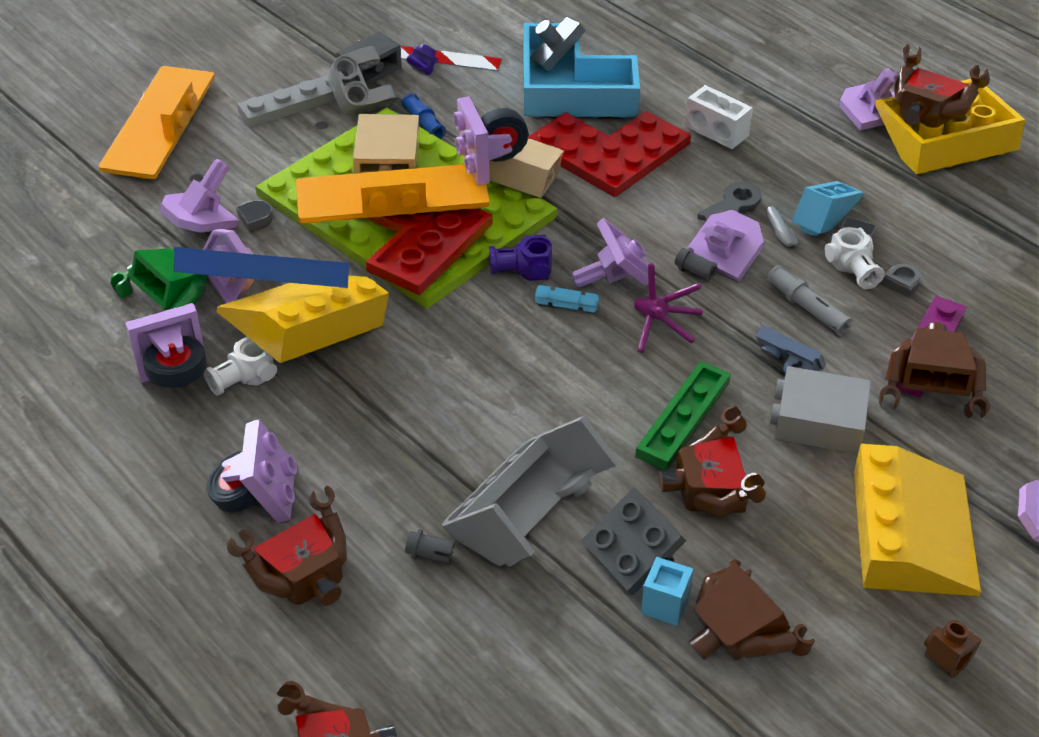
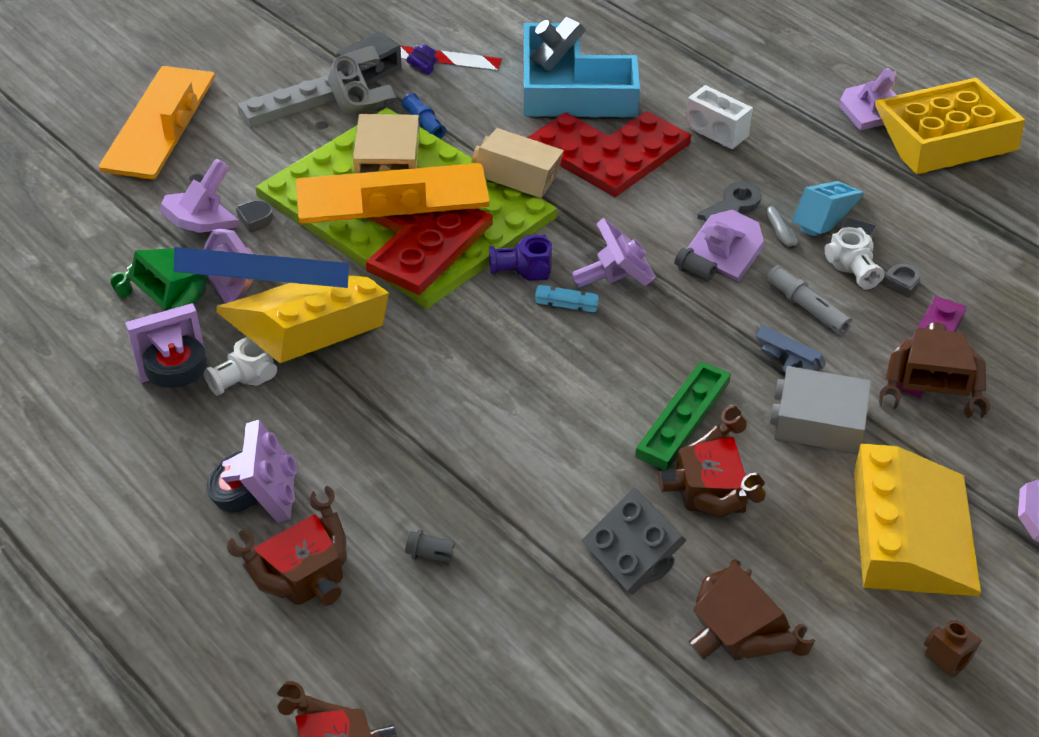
light grey windscreen [442,416,620,567] -> none
lavender plate [454,96,529,185] -> none
magenta plant [634,262,703,353] -> none
medium azure panel [641,557,694,626] -> none
reddish brown torso [894,44,990,127] -> none

